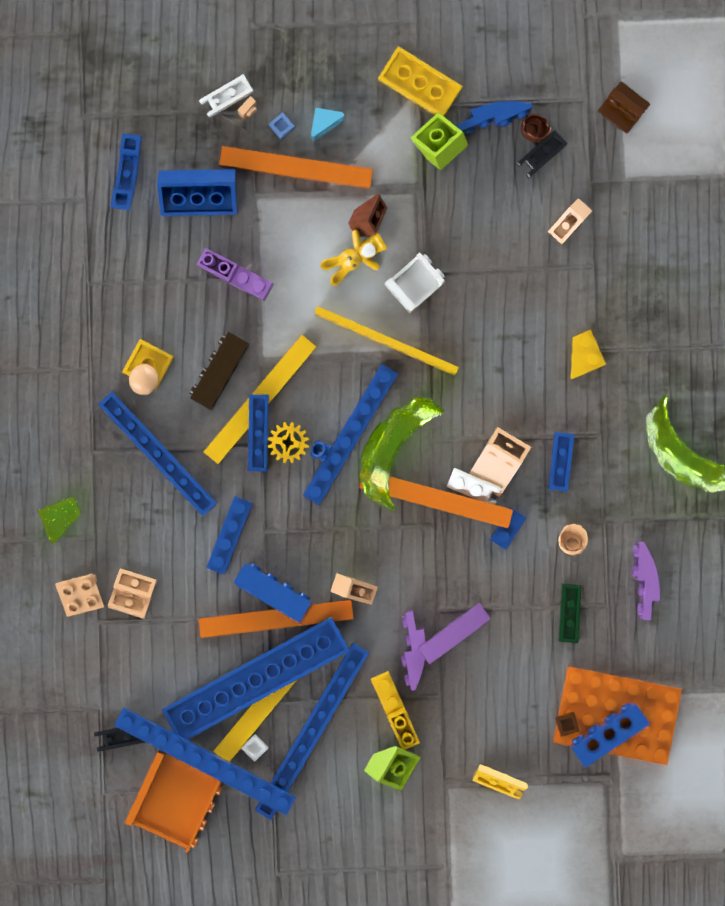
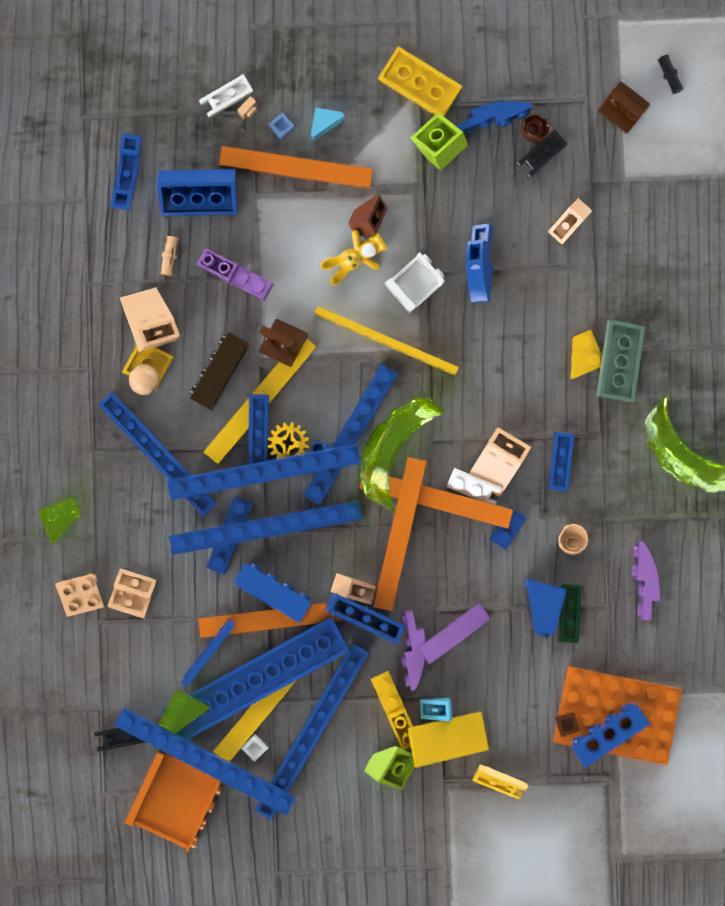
none -> light nougat slope [120,288,180,352]
none -> clear neon green wing [158,689,210,733]
none -> light nougat pin [160,236,179,276]
none -> blue plate [167,443,361,500]
none -> blue plate [169,500,363,555]
none -> blue tile [182,618,235,687]
none -> reddish brown bracket [259,319,308,367]
none -> blue brick [324,593,406,644]
none -> orange tile [373,457,427,611]
none -> yellow tile [407,711,489,767]
none -> medium azure slope [420,697,452,721]
none -> blue slope [466,224,493,303]
none -> blue slope [523,578,566,638]
none -> sand green plate [596,320,645,403]
none -> black pin [657,54,684,95]

